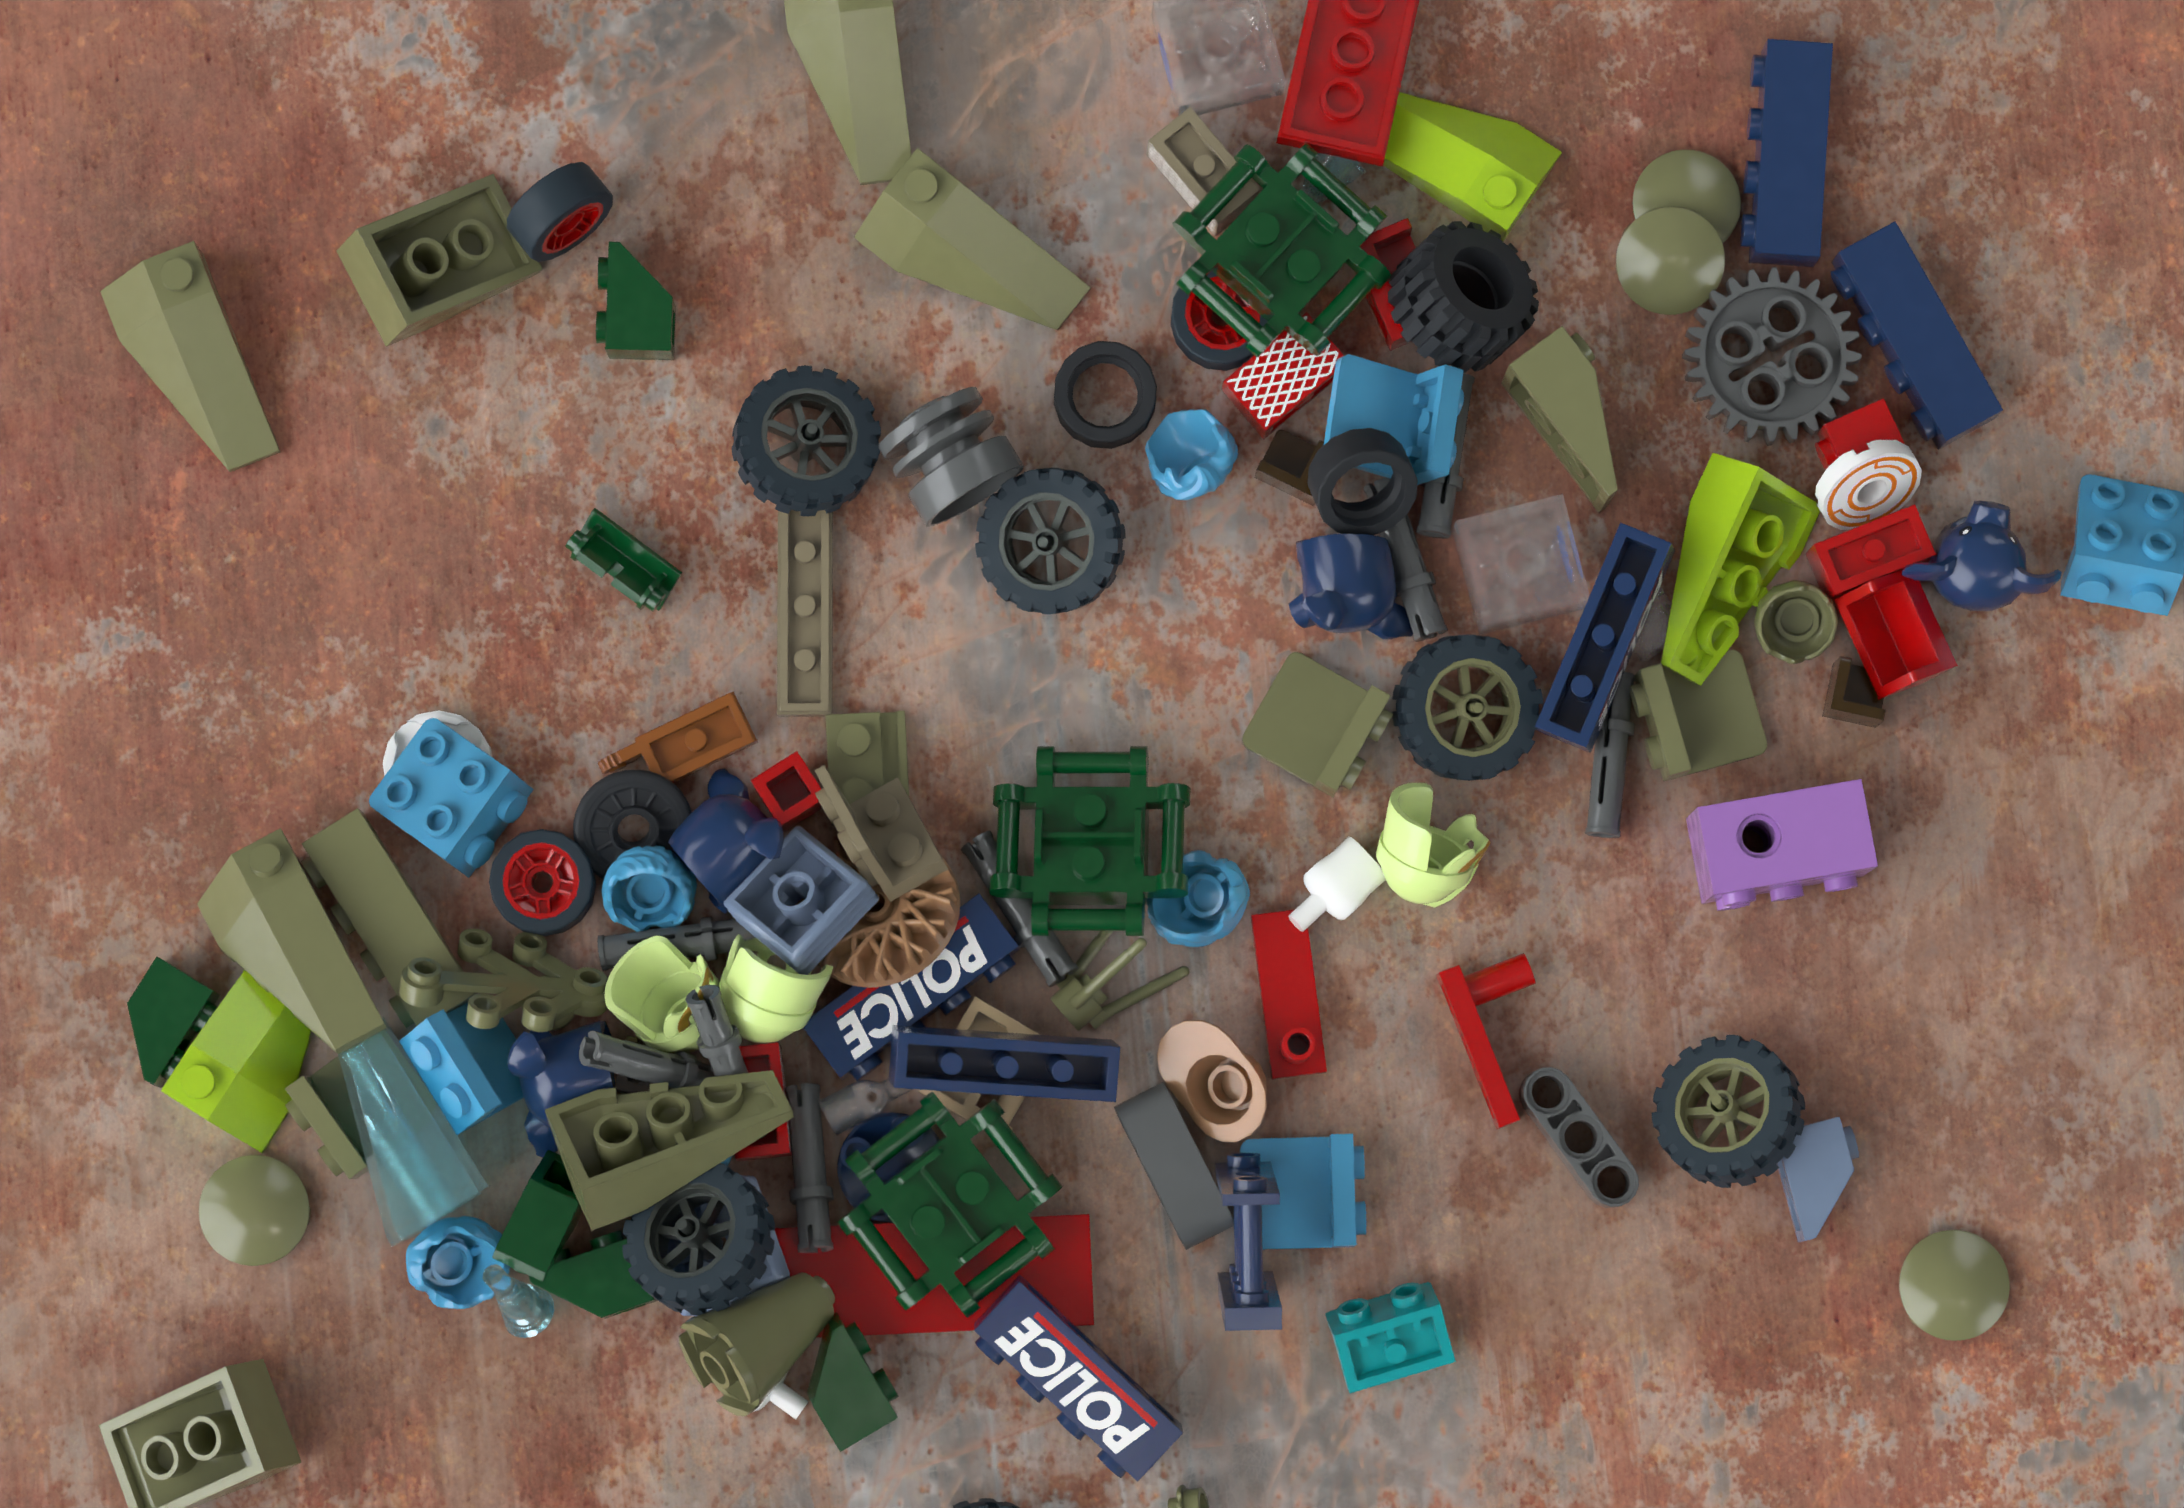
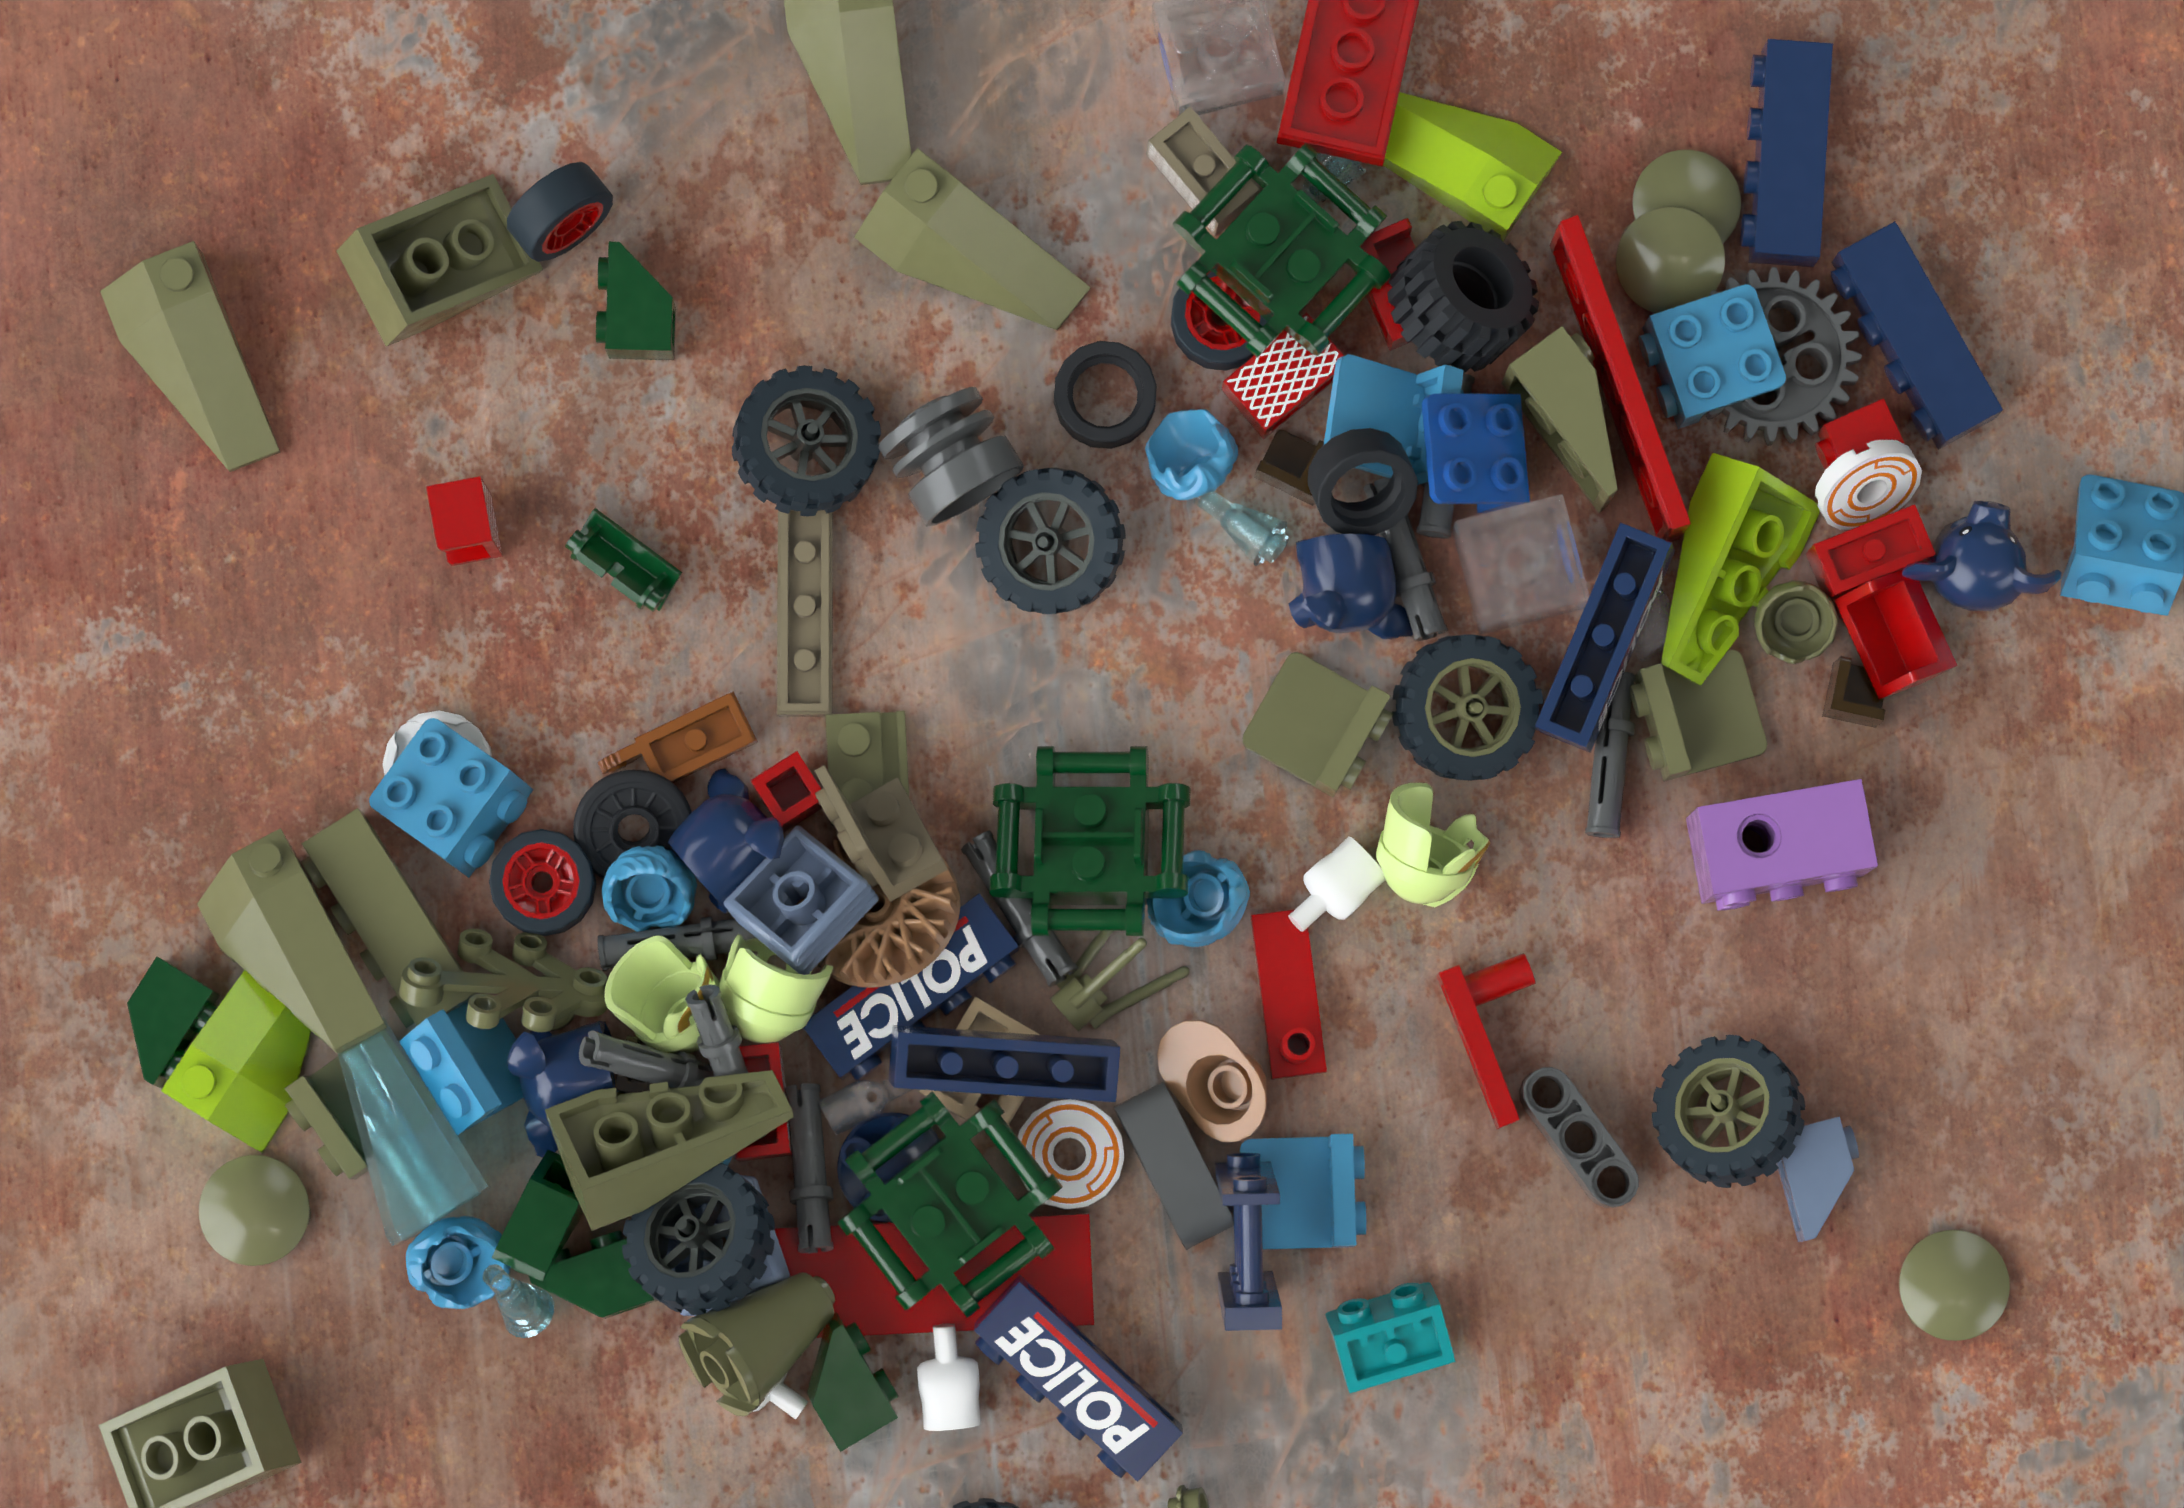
none -> red panel [426,476,503,566]
none -> white piece [917,1324,981,1431]
none -> white tile [1018,1099,1125,1210]
none -> clear light blue cone [1193,491,1289,566]
none -> blue bracket [1422,393,1530,513]
none -> red tile [1549,215,1691,543]
none -> dark azure bracket [1638,284,1786,429]

